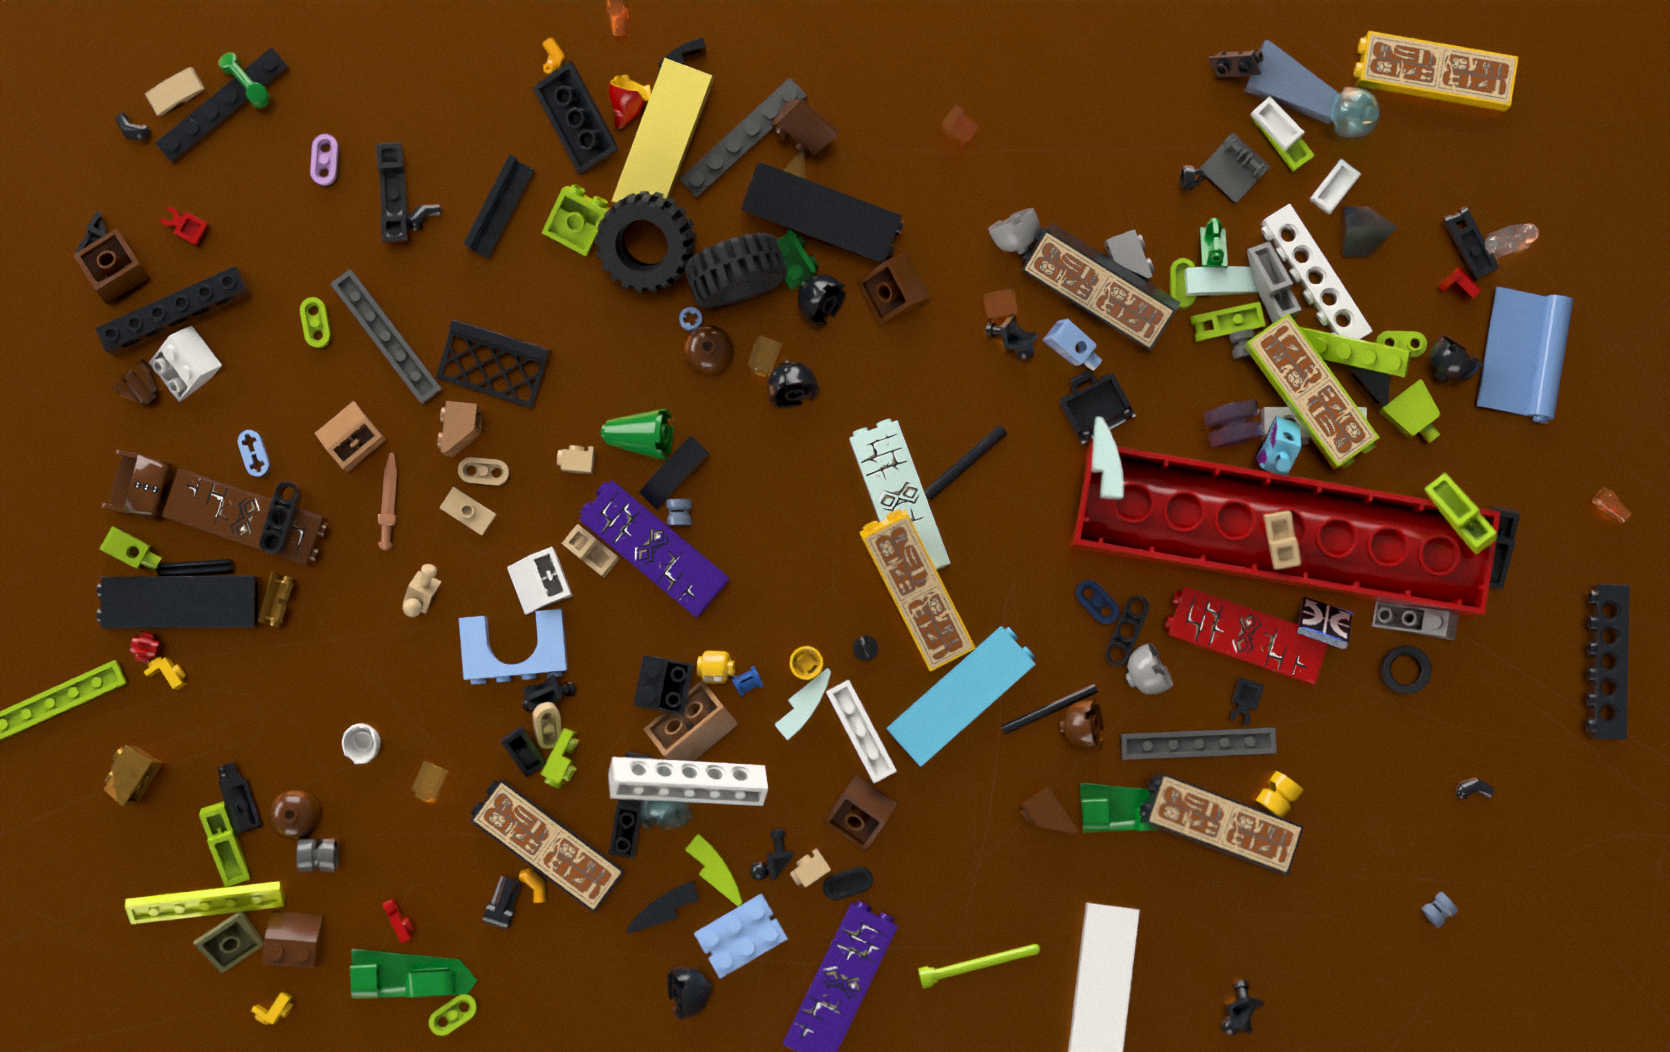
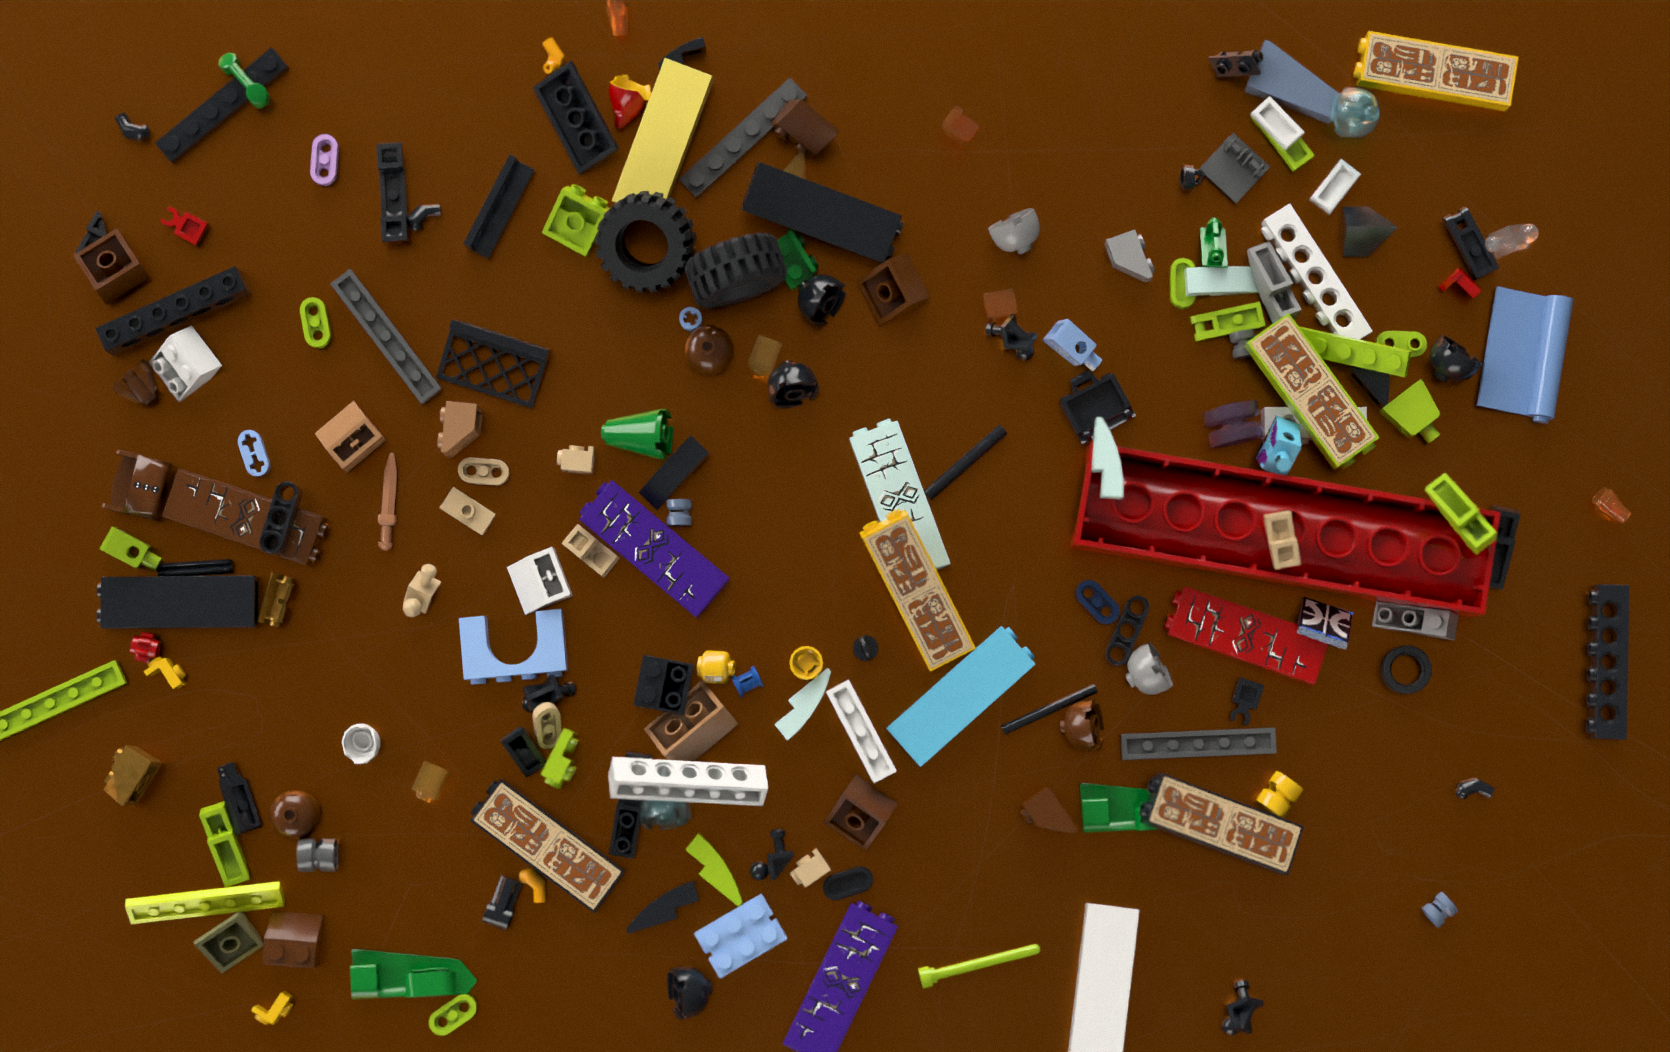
tan slope [145,67,204,115] -> none
red plate [382,899,415,943] -> none
brick [1022,222,1181,351] -> none

